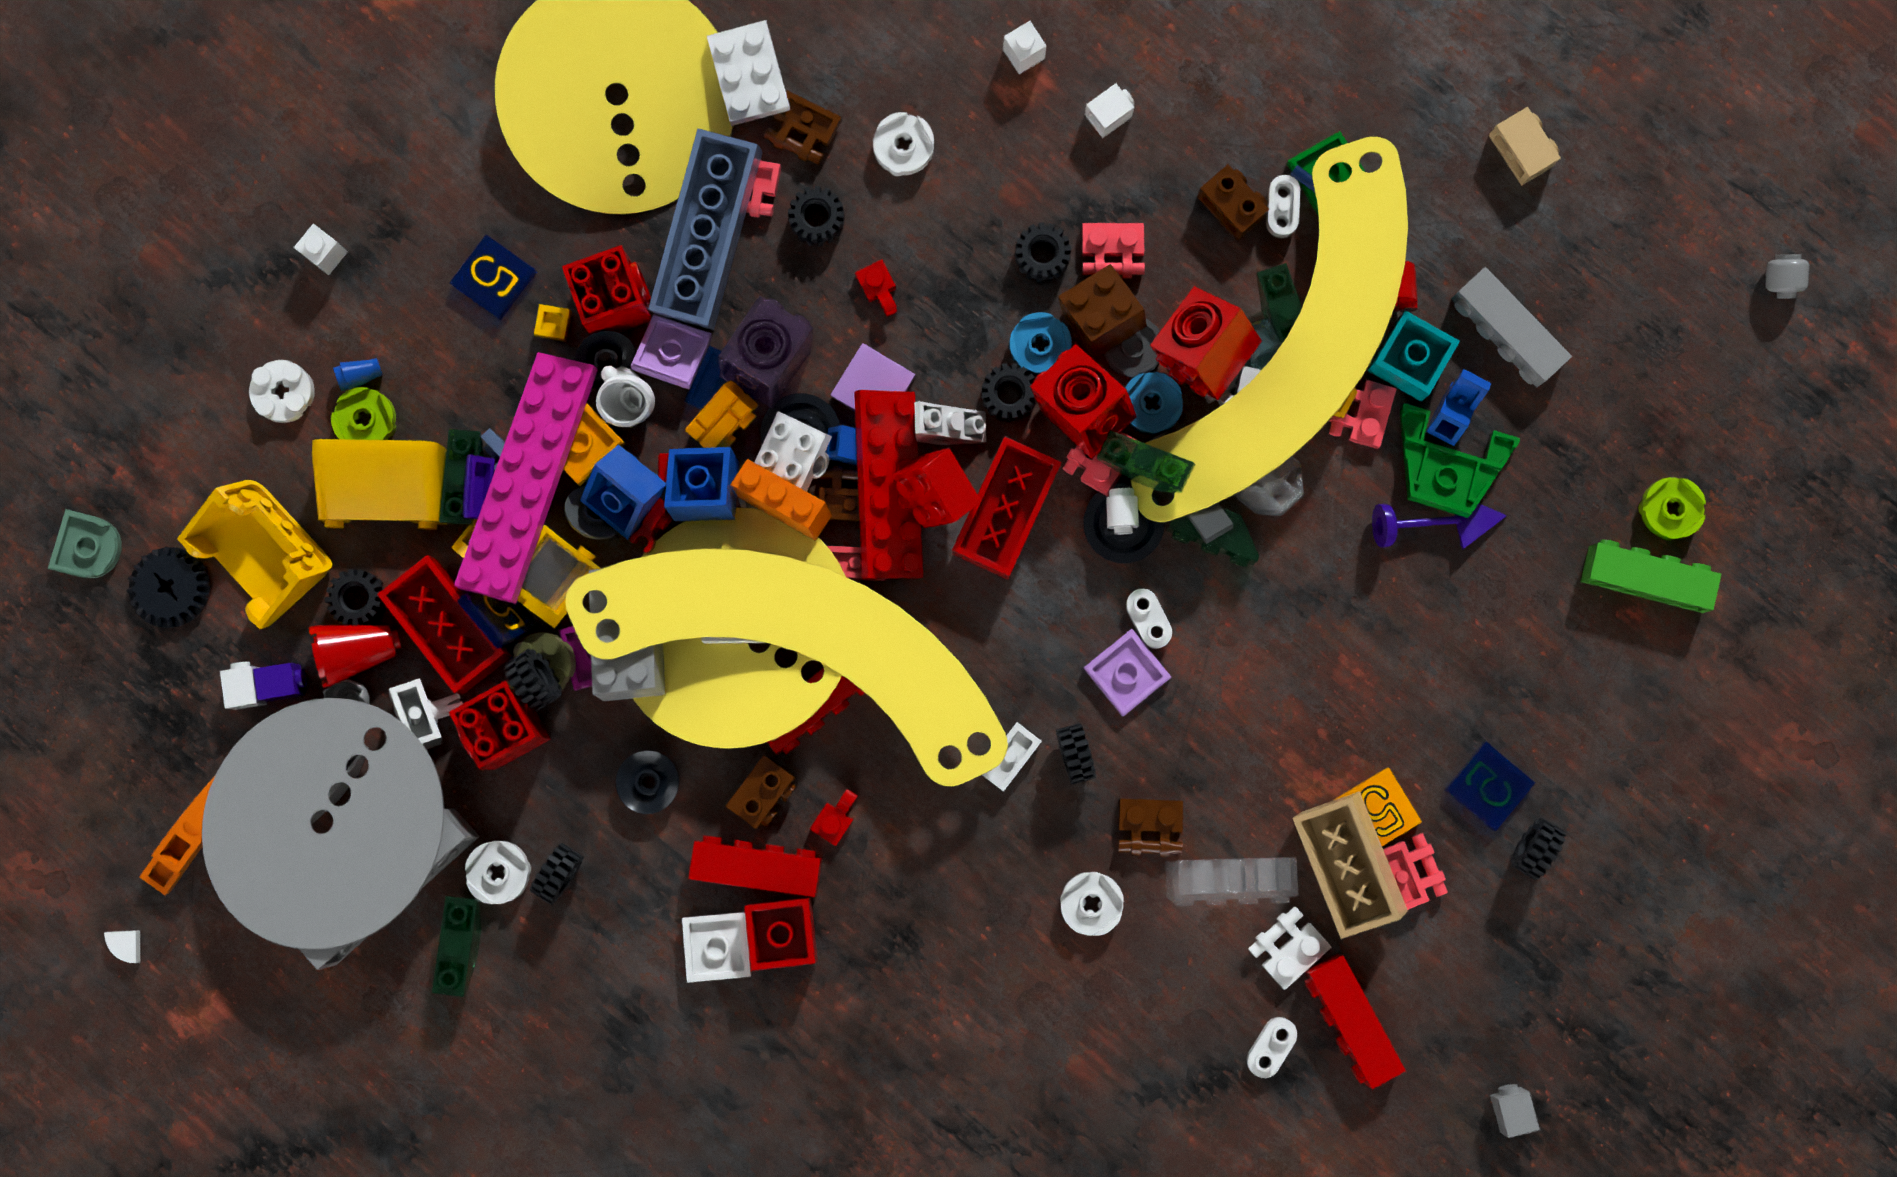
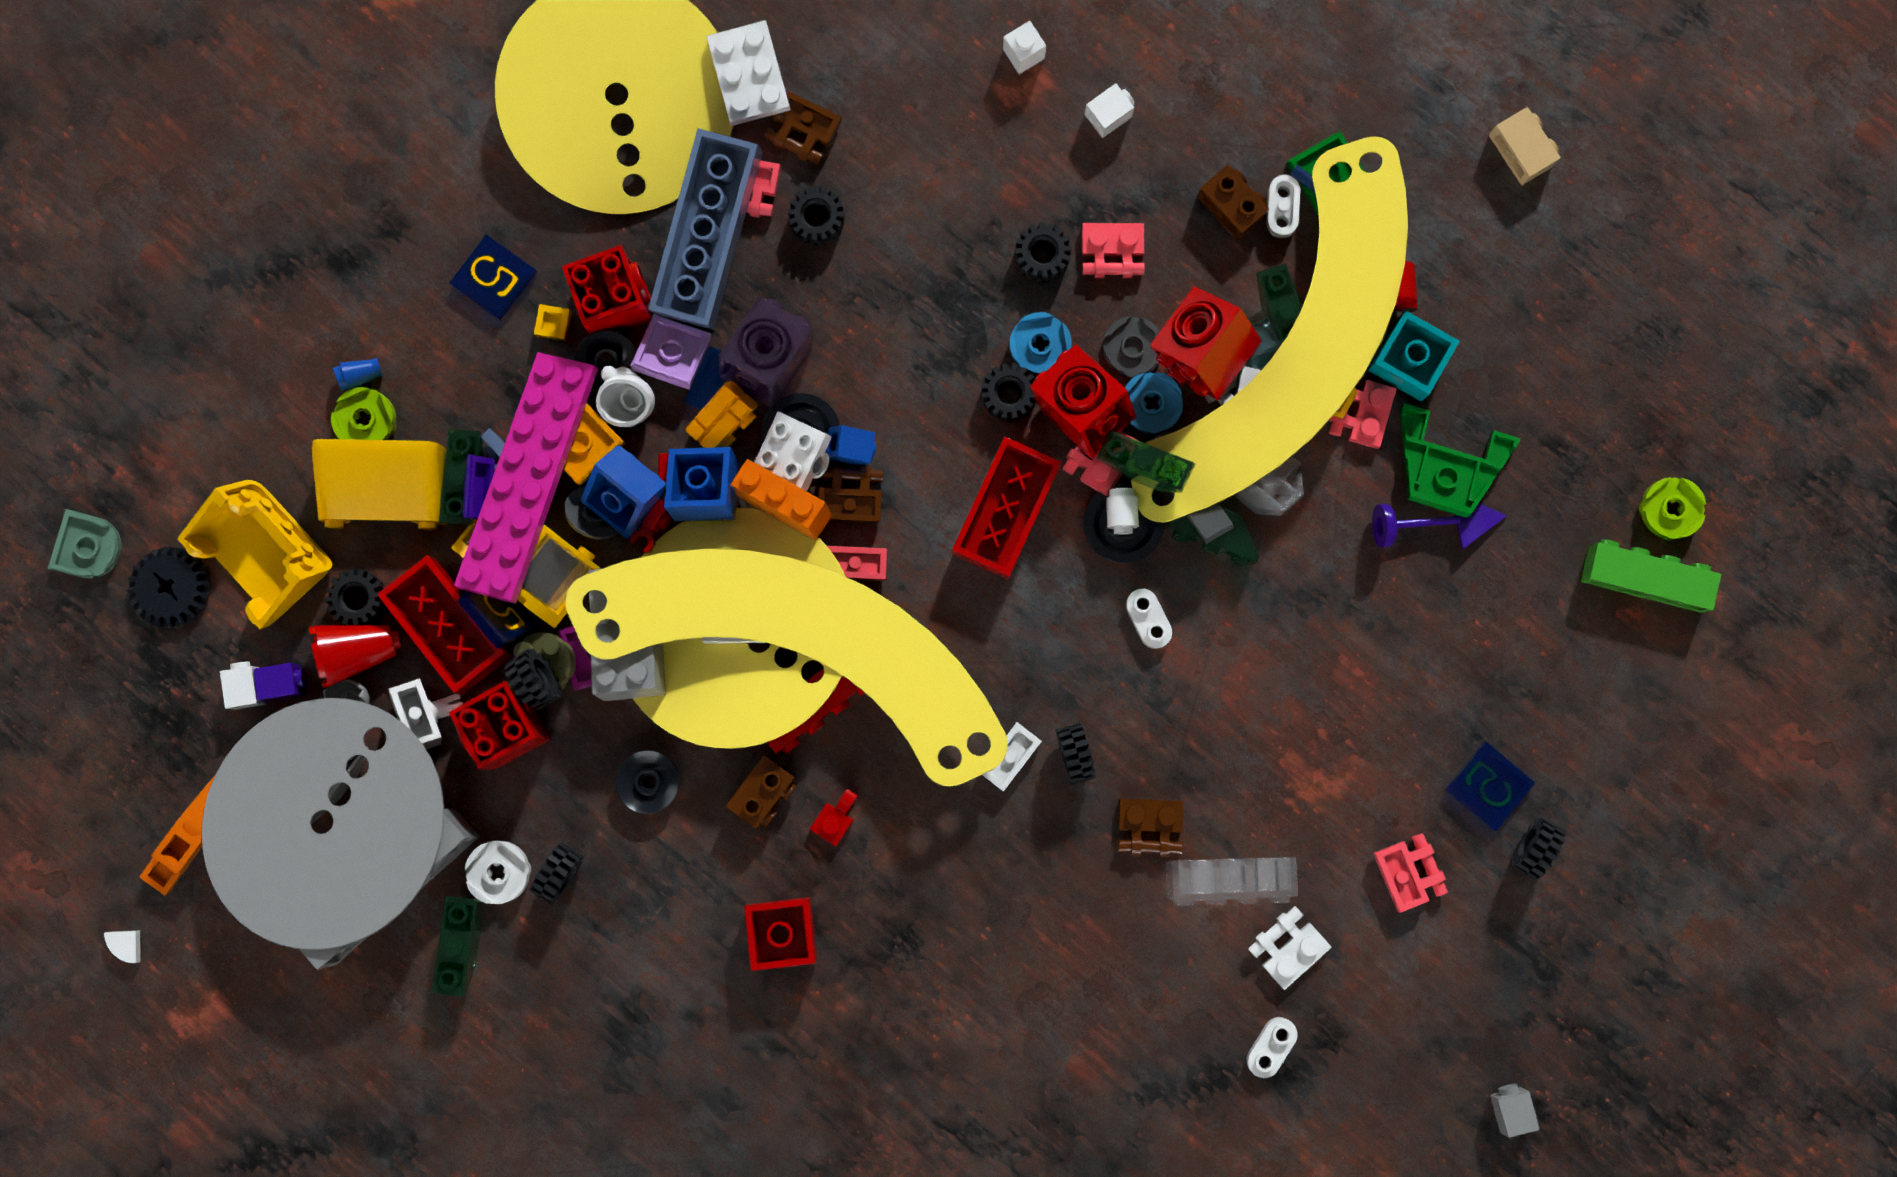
white plate [249,360,315,423] -> none
white brick [294,223,348,275] -> none
white plate [682,912,752,983] -> none
red brick [688,835,822,897] -> none
lavender tile [830,343,916,411] -> none
red plate [854,390,923,579] -> none
red plate [855,259,898,317] -> none
white plate [873,112,934,176] -> none
red brick [892,448,982,528] -> none
white slope [914,401,986,445] -> none
reddish brown brick [1058,264,1147,358] -> none
white plate [1060,872,1124,936] -> none
lavender tile [1083,629,1171,717] -> none
tan brick [1293,791,1408,939] -> none
red brick [1304,953,1406,1089] -> none
light orange tile [1333,767,1422,846] -> none
blue brick [1426,369,1491,446] -> none
light grey brick [1451,267,1572,387] -> none
light grey head [1765,254,1809,299] -> none

